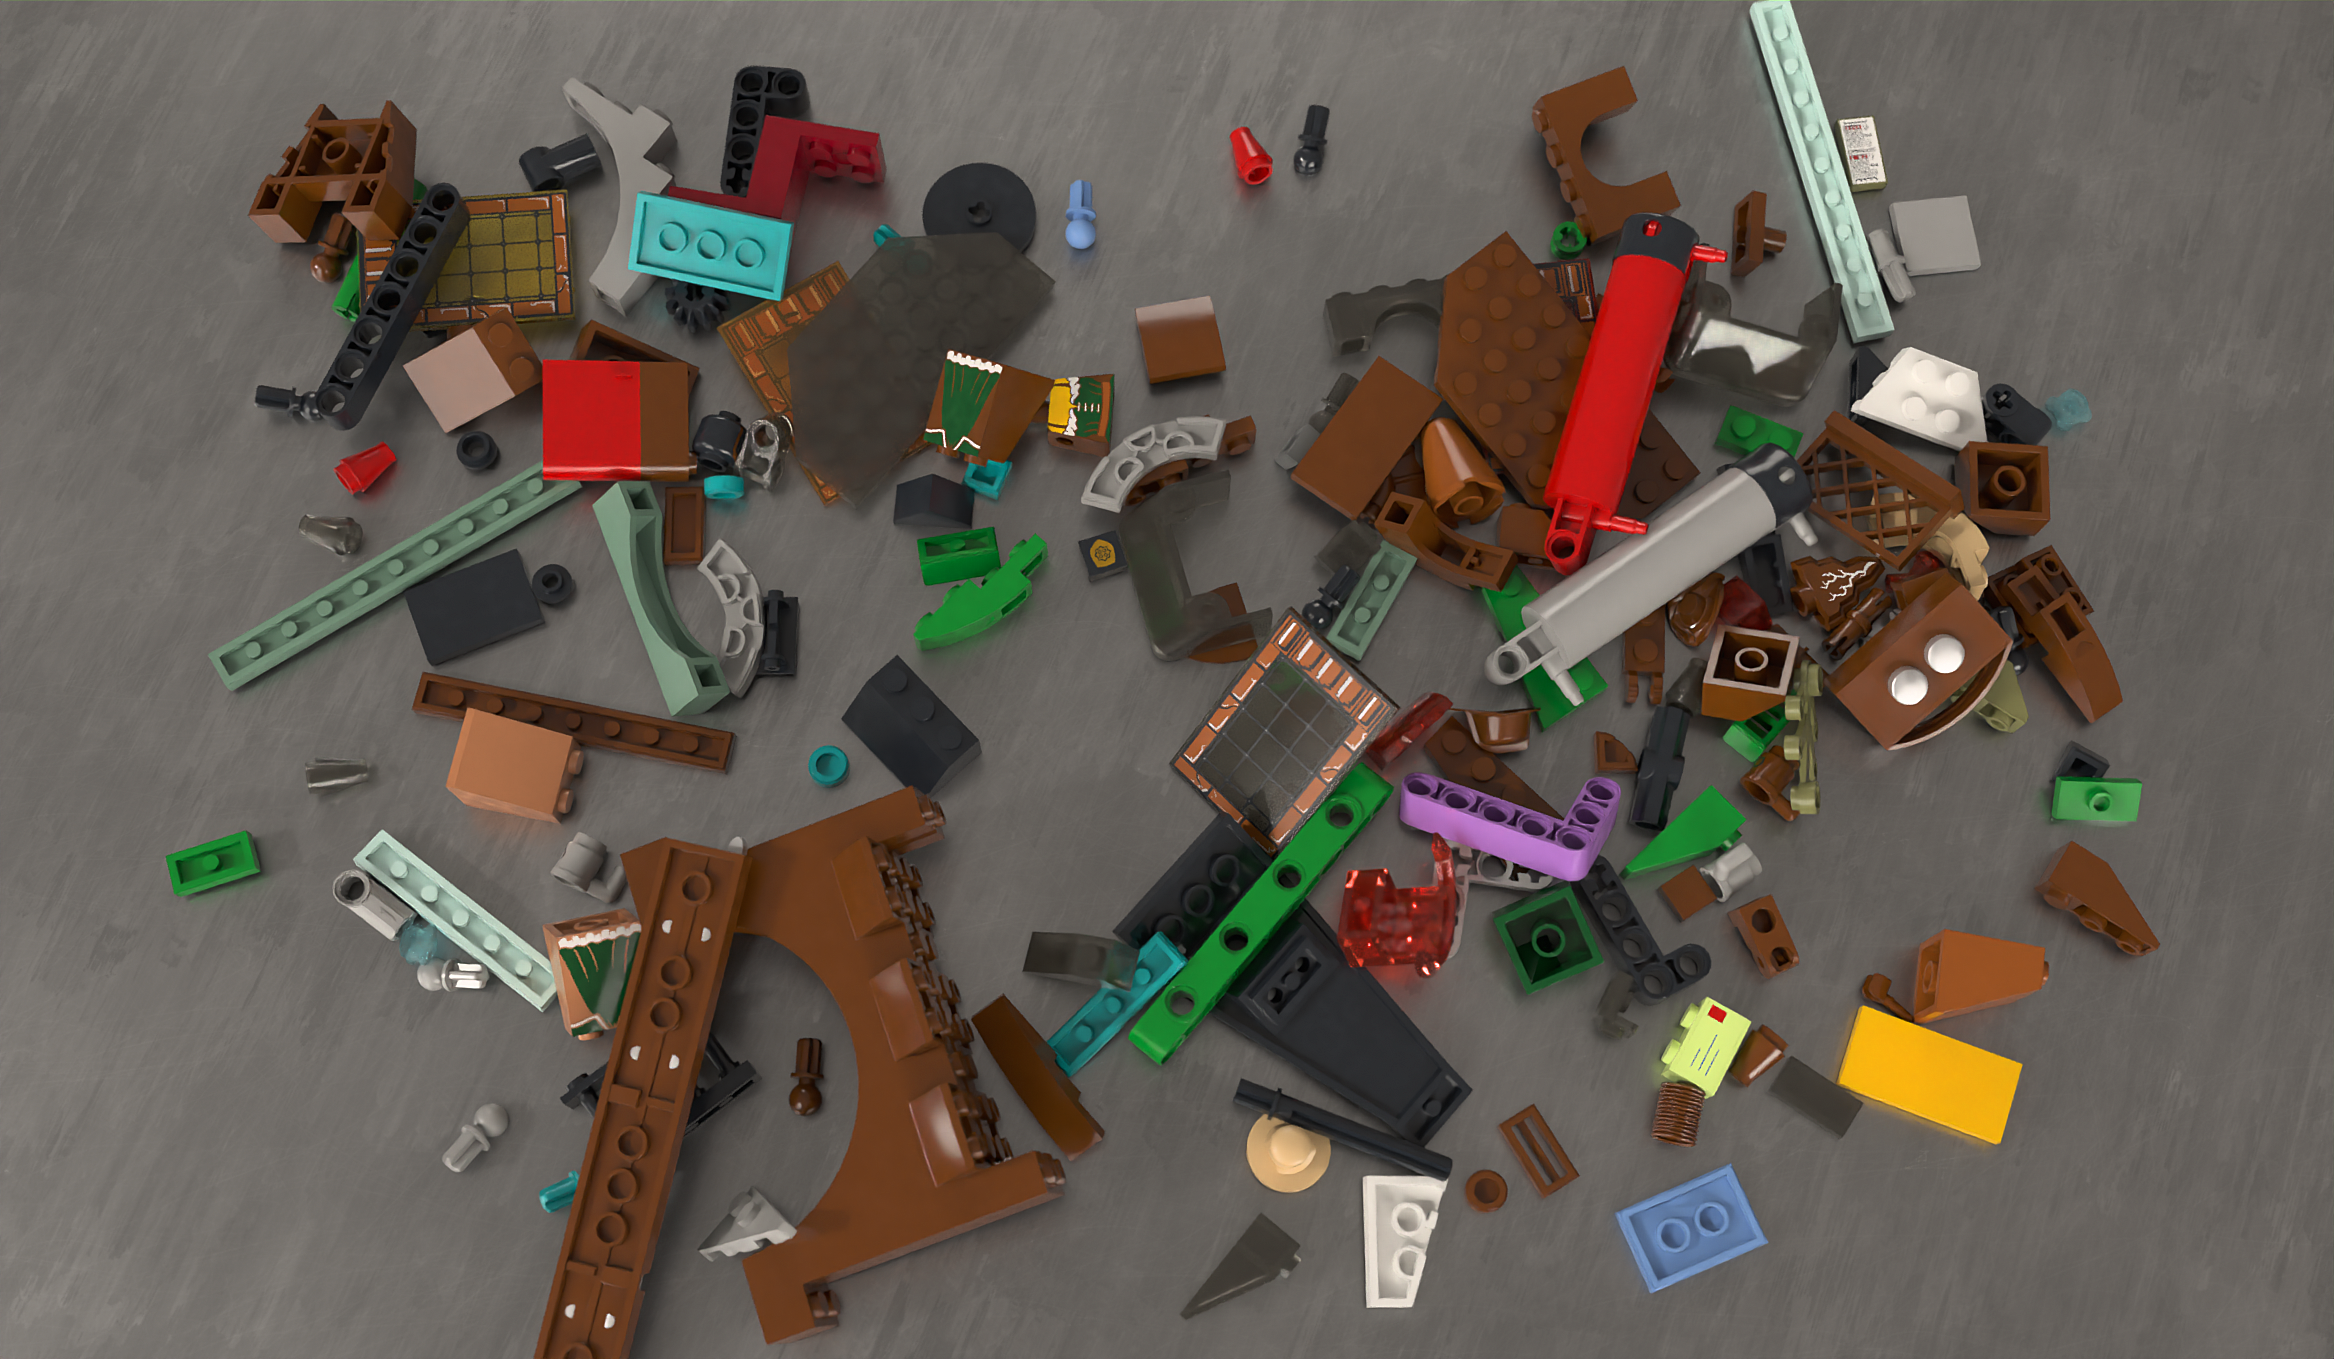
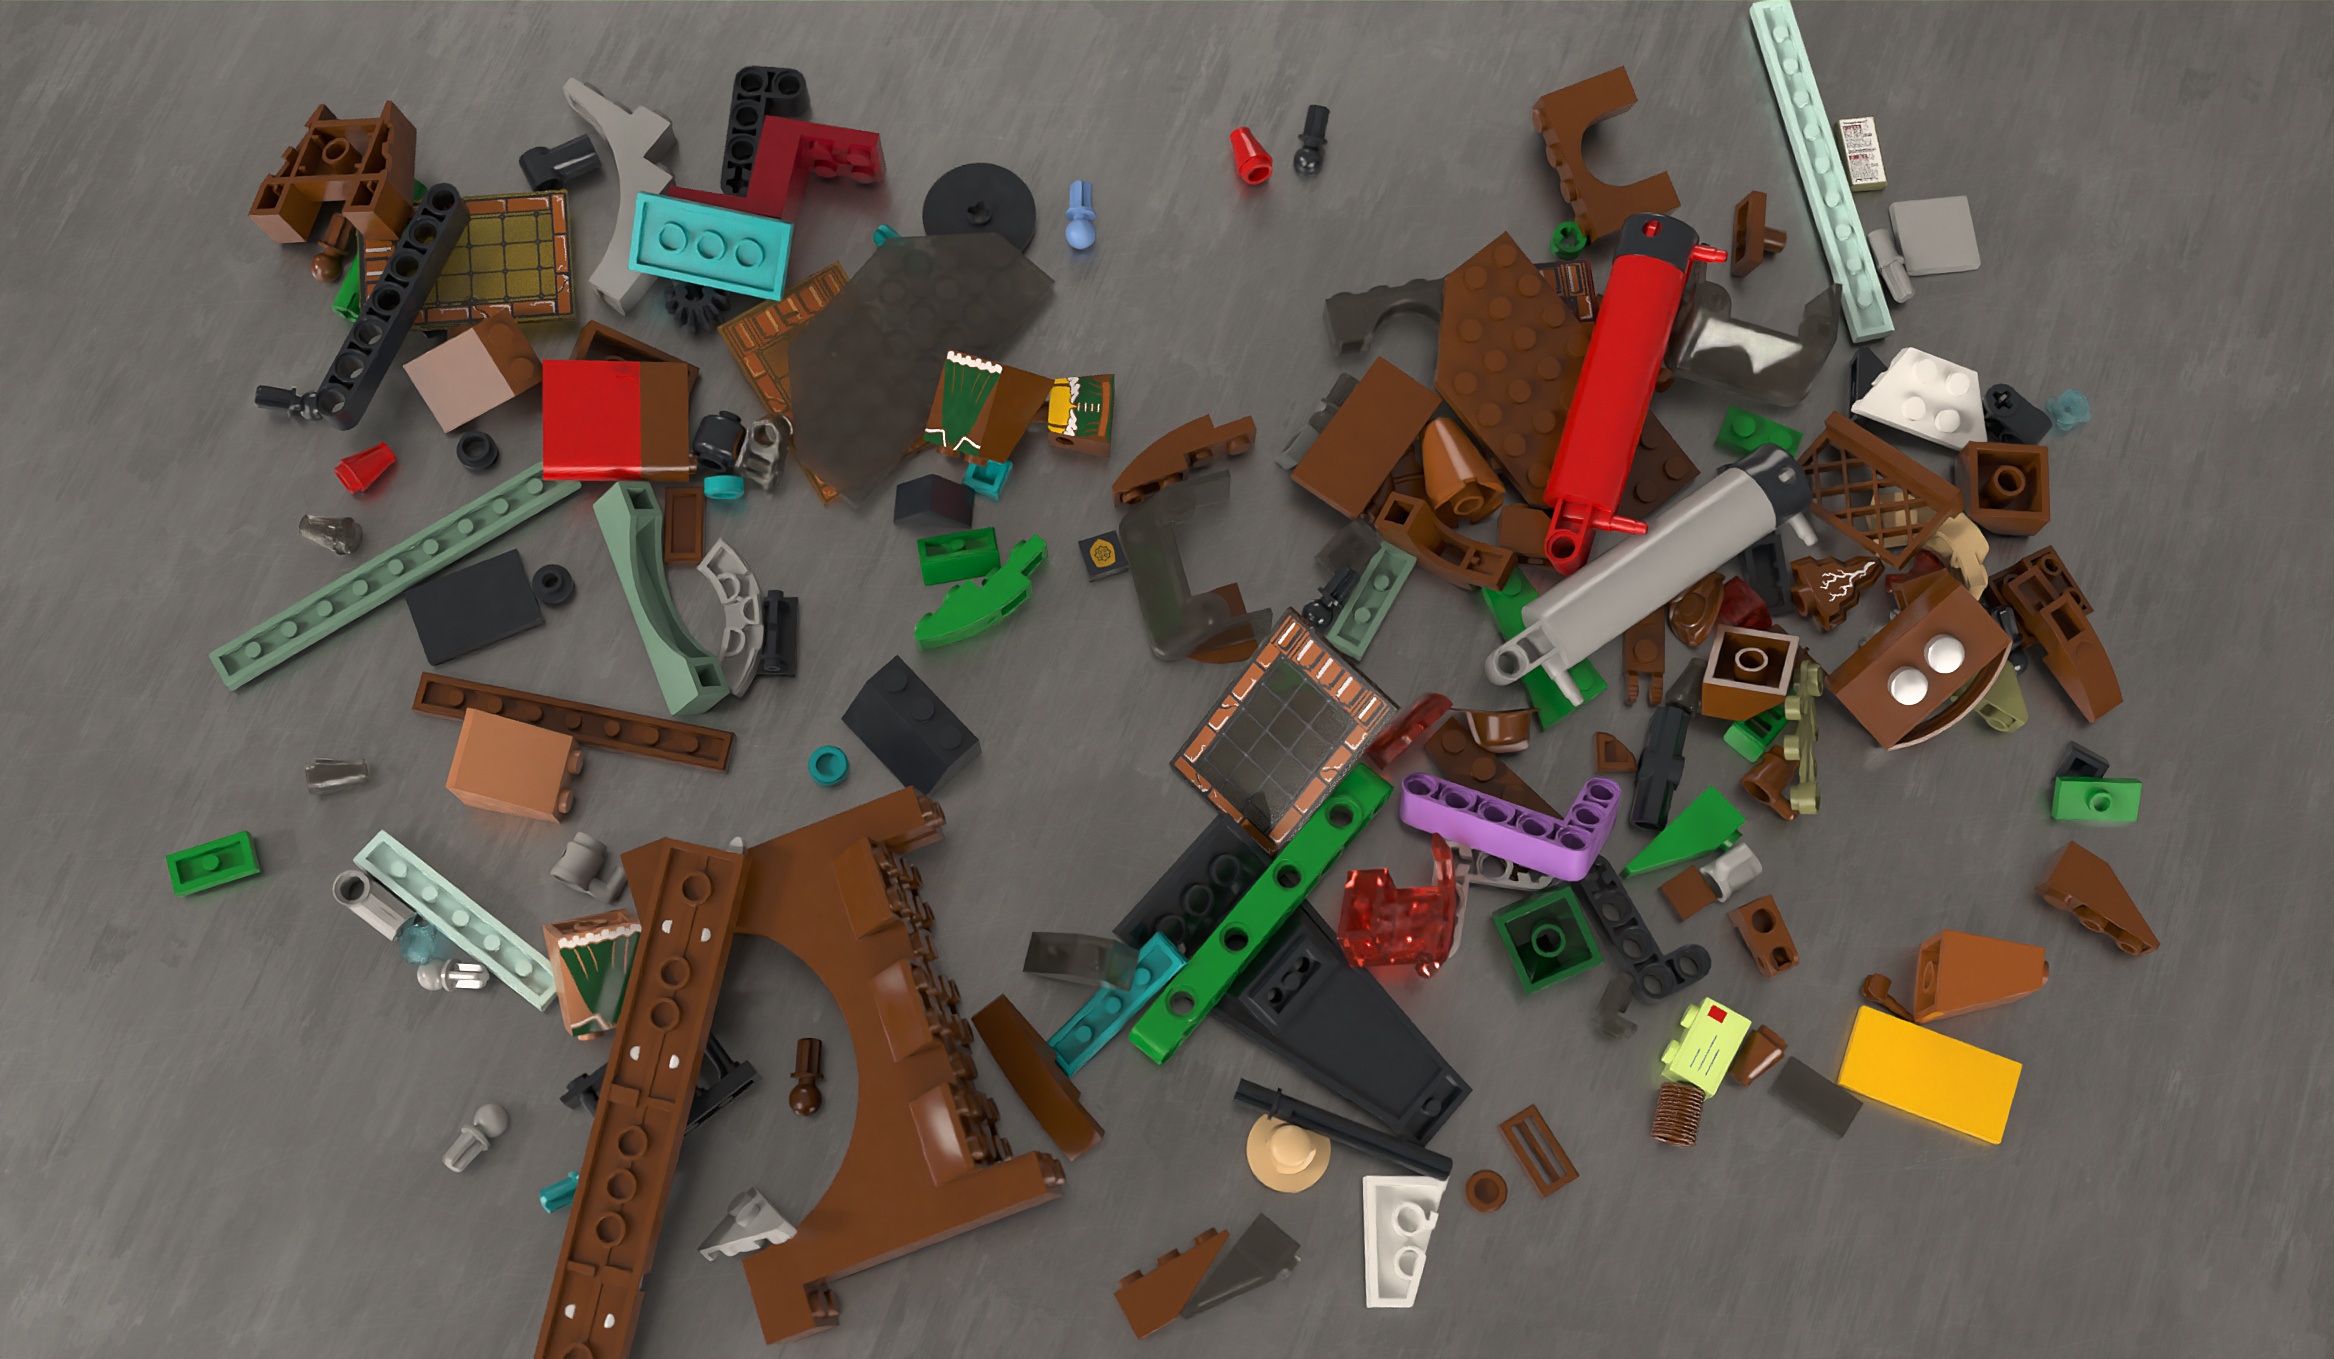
light grey tile [1081,416,1227,513] -> none
reddish brown slope [1135,295,1226,384] -> none
medium blue tile [1615,1163,1768,1293] -> none
reddish brown pin [1821,587,1893,660] -> none
none -> reddish brown slope [1114,1227,1230,1341]

